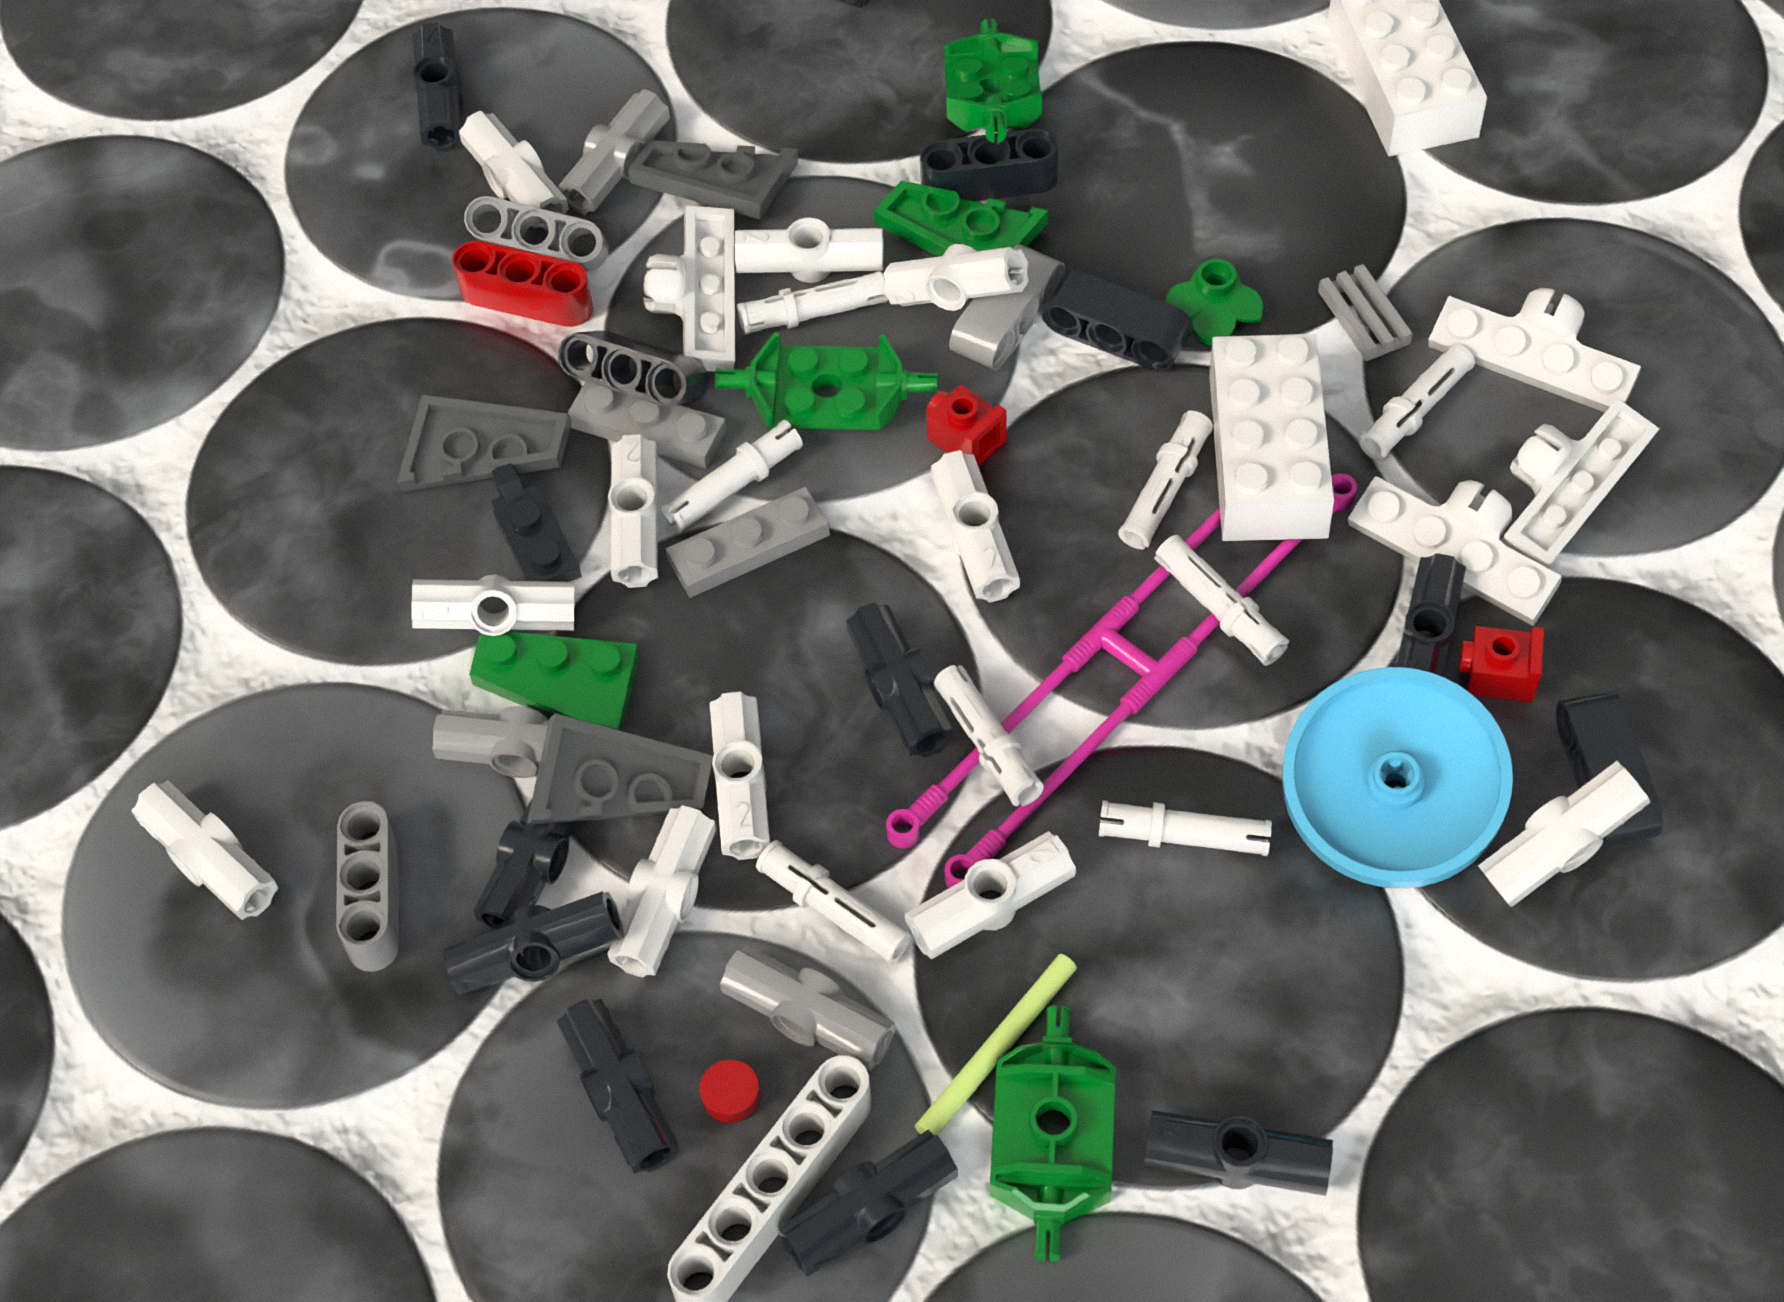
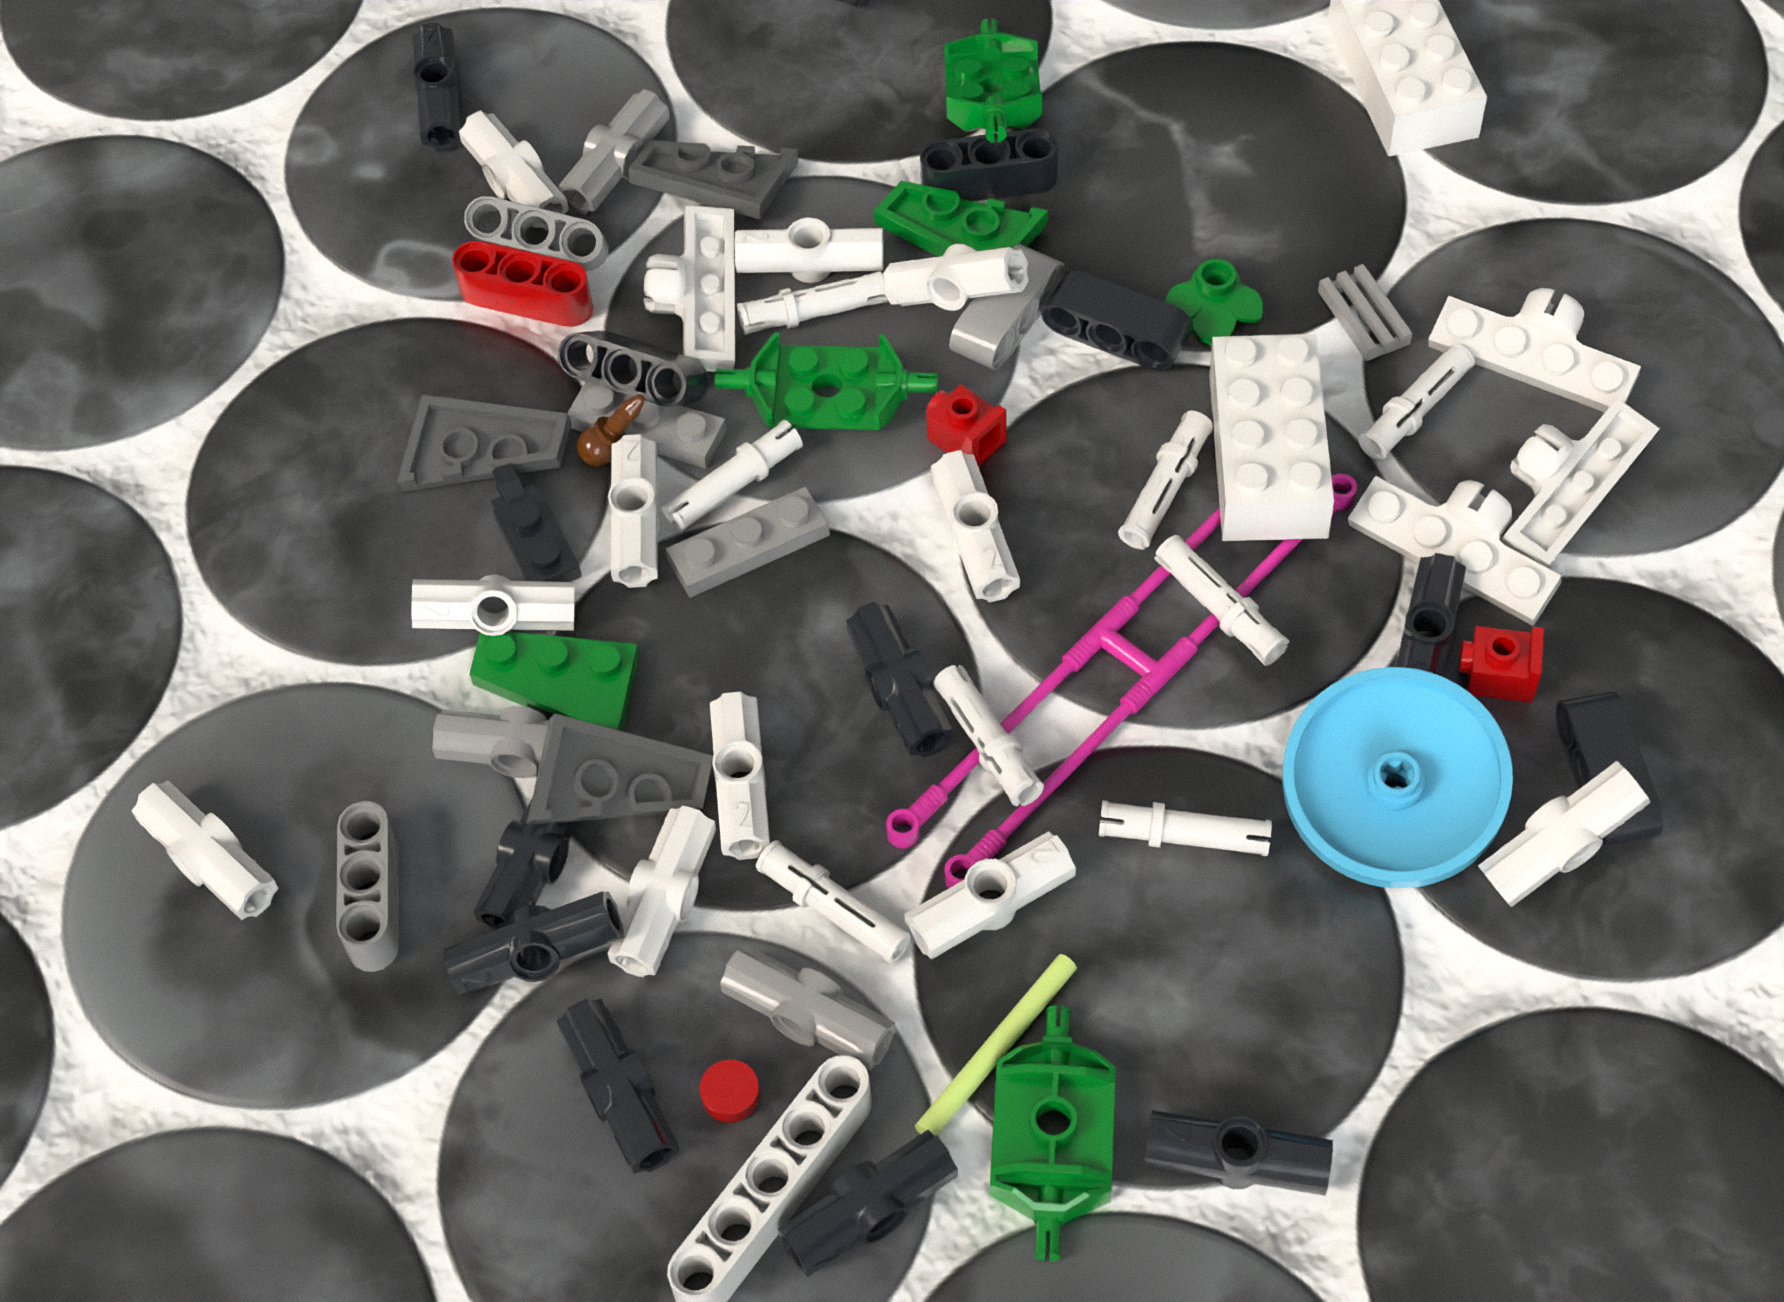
none -> reddish brown bar [577,394,645,467]

